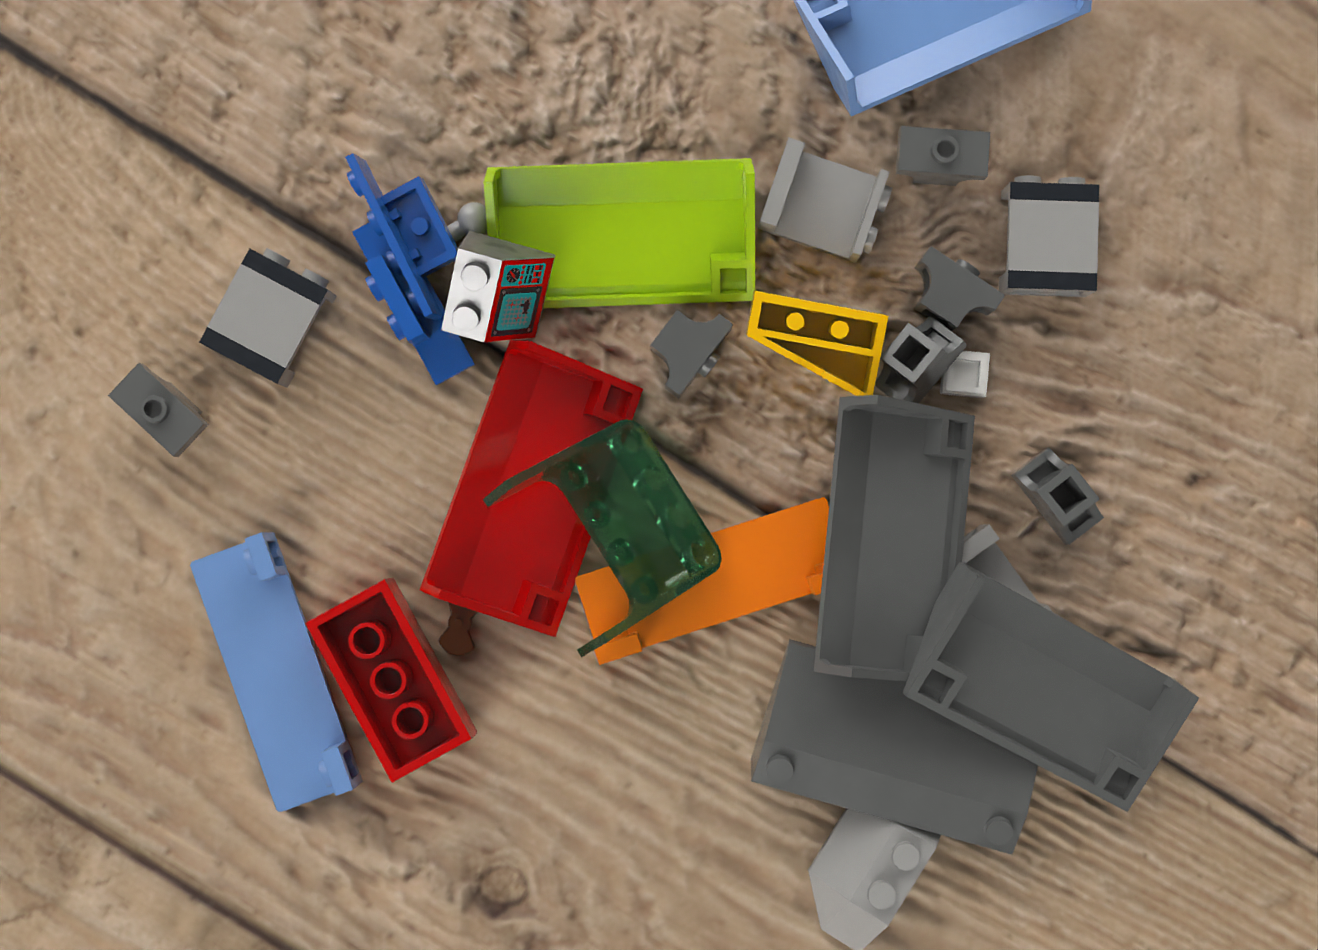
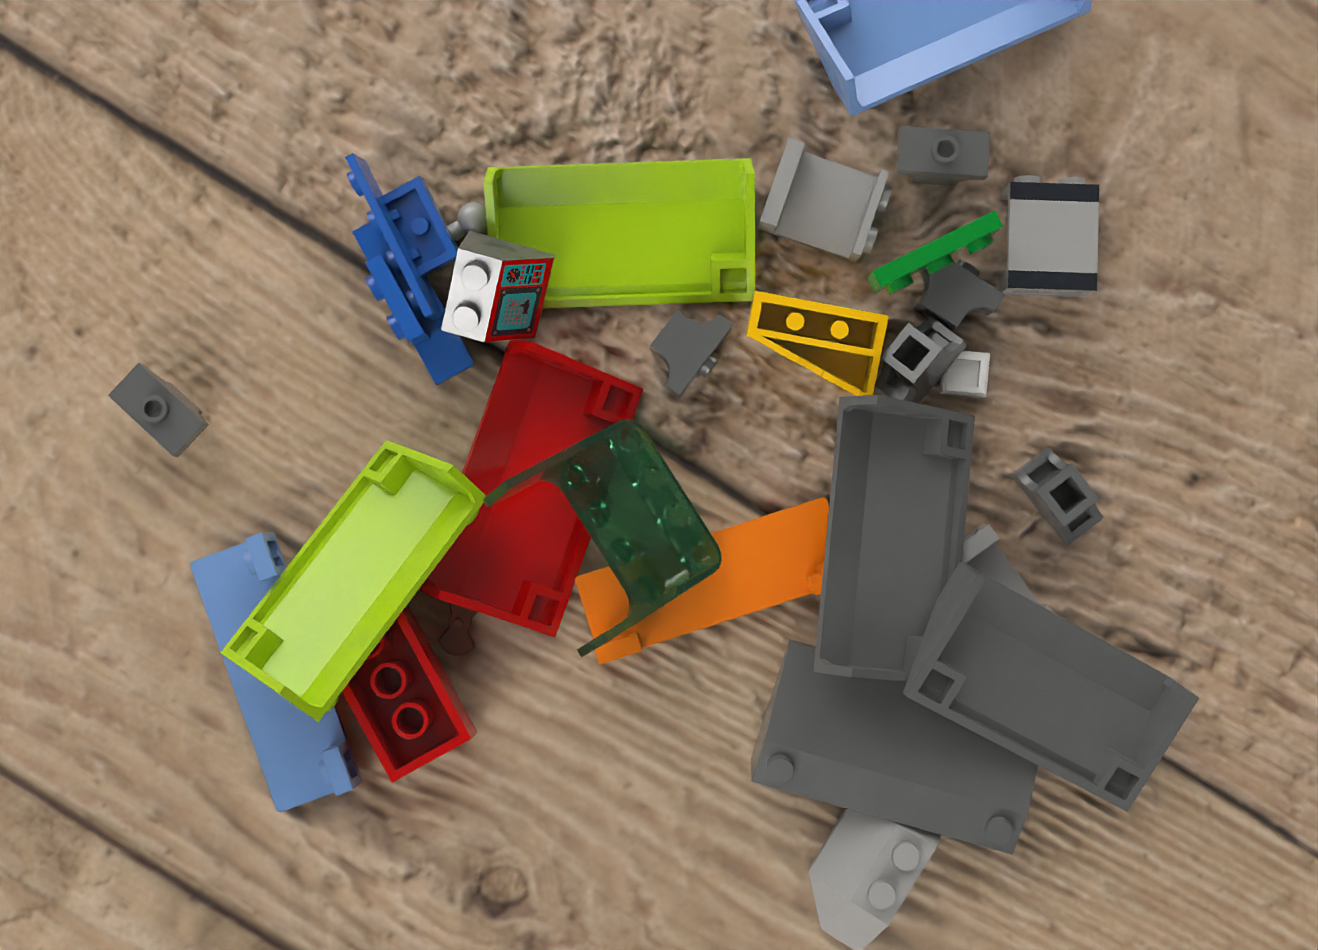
light grey panel [199,248,337,388] -> none
none -> lime slope [220,440,488,723]
none -> green plate [867,210,1003,295]

